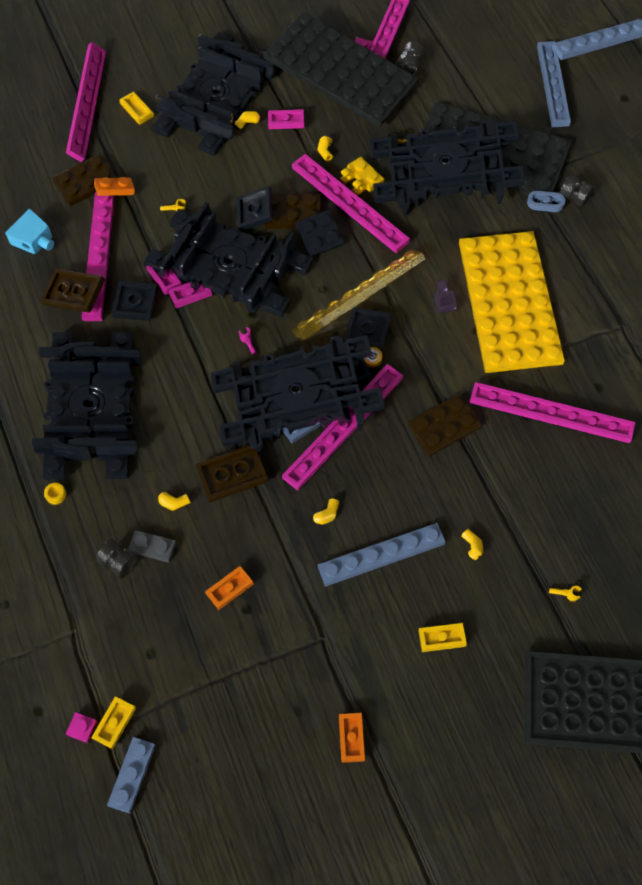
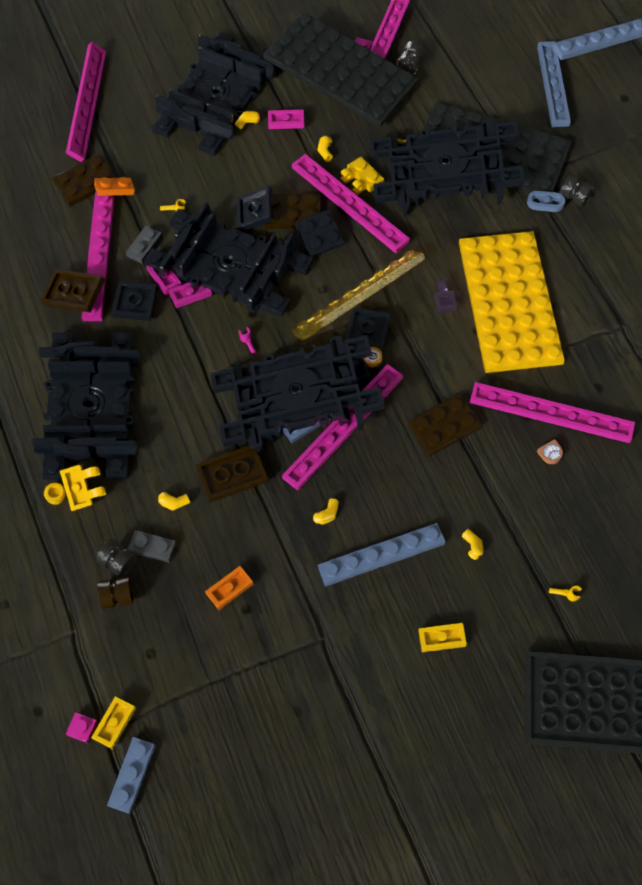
medium azure torso [5,209,54,254] -> none
yellow tile [119,91,154,125] -> none
orange plate [339,713,365,763] -> none
none -> yellow plate [60,465,106,511]
none -> dark brown wheel [97,576,134,609]
none -> dark grey plate [126,226,163,264]
none -> tile [537,439,563,464]

